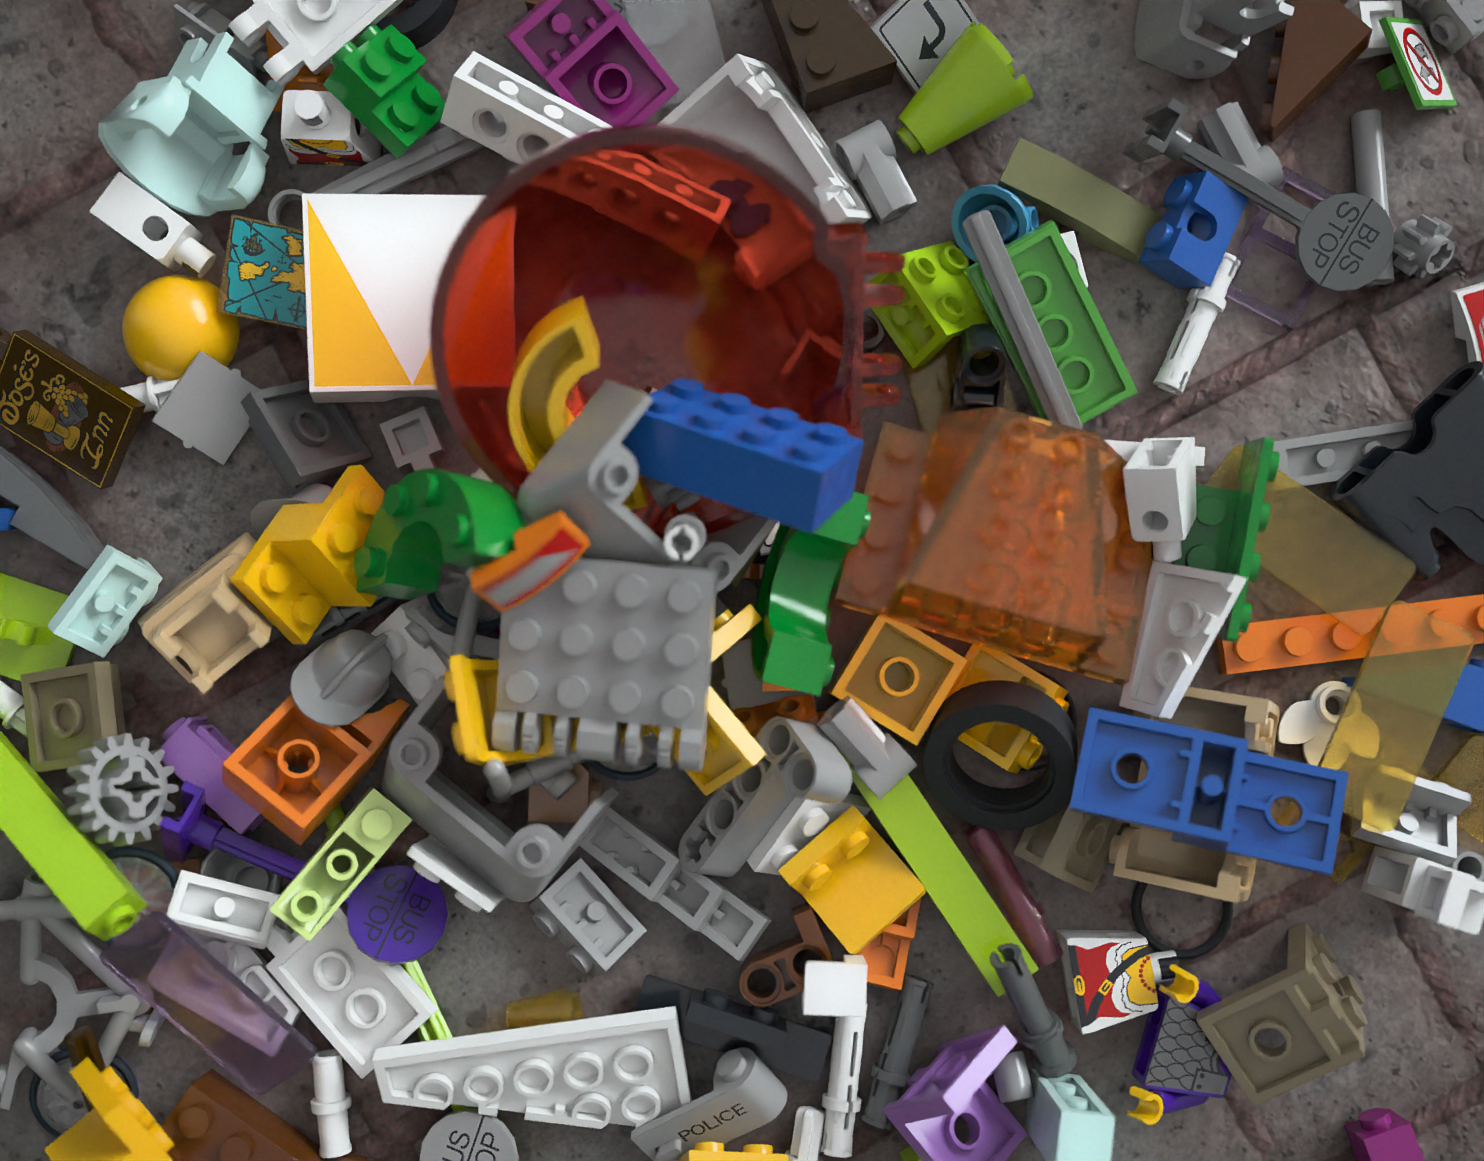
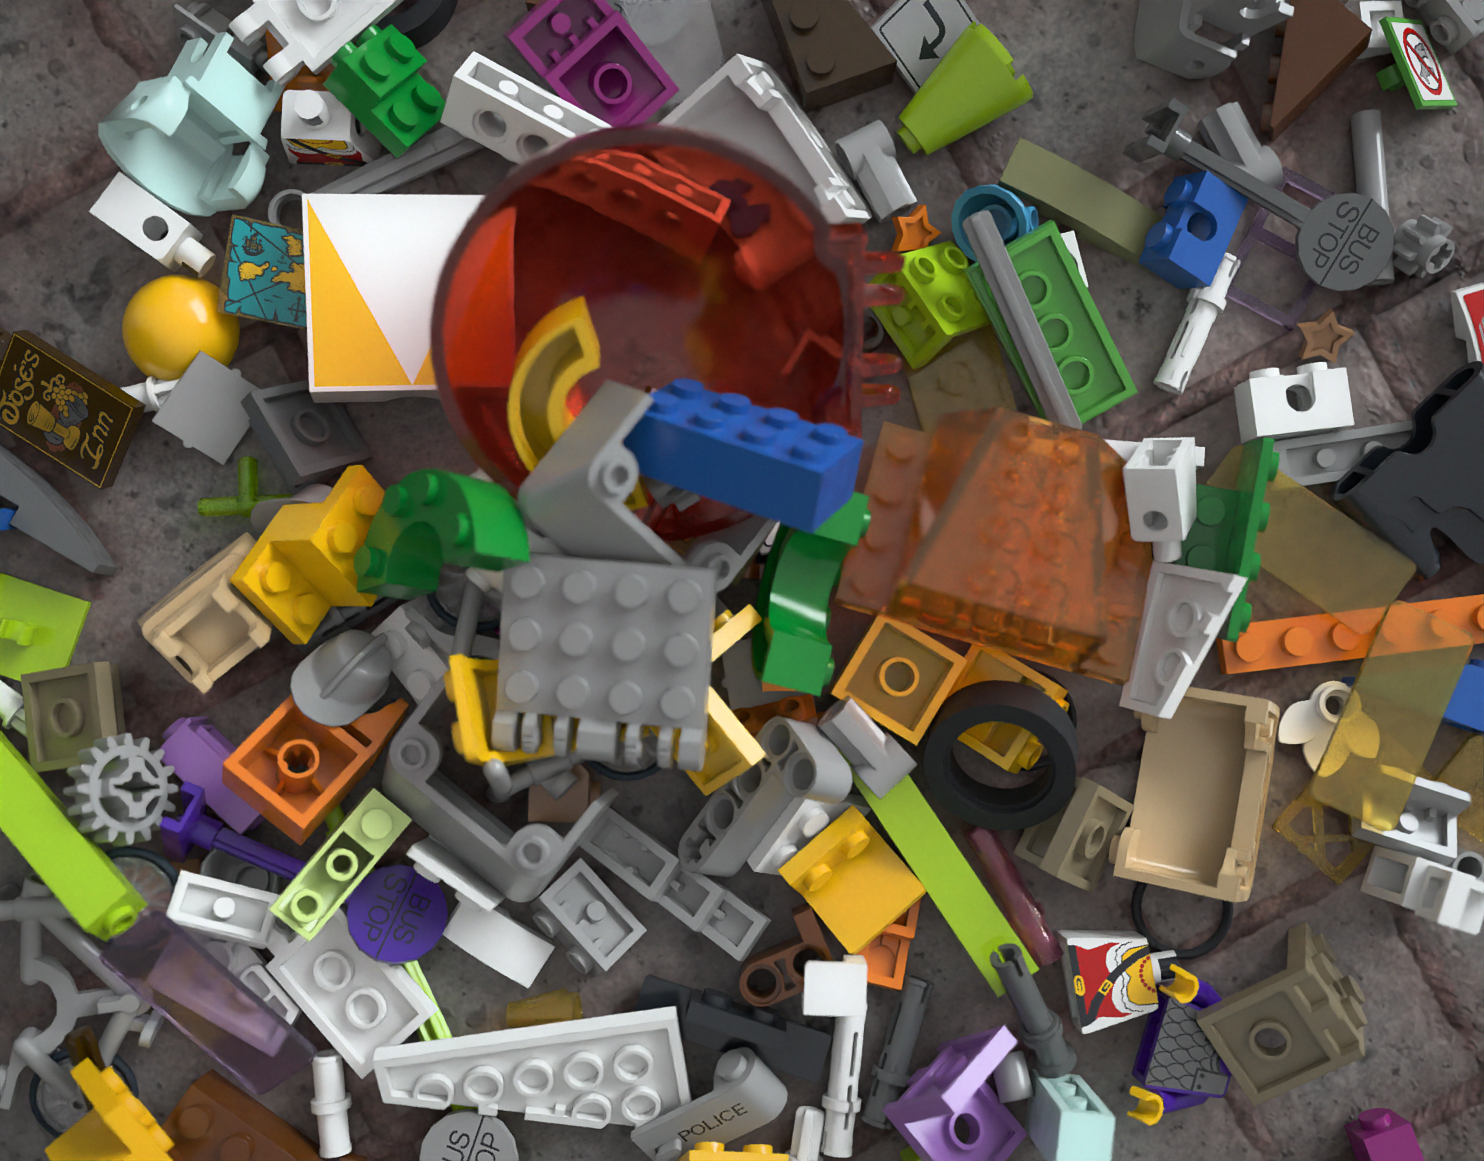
light aqua bracket [47,545,163,658] -> none
light grey plate [379,406,446,471] -> none
slope [470,511,590,613] -> none
white axle [664,512,707,561] -> none
black piece [949,323,1007,421] -> none
blue bracket [1070,707,1349,876] -> none
none -> clear neon green piece [197,456,292,518]
none -> white slope [443,901,555,989]
none -> orange piece [891,205,941,252]
none -> white brick [1234,362,1354,444]
none -> medium nougat piece [1297,308,1355,363]

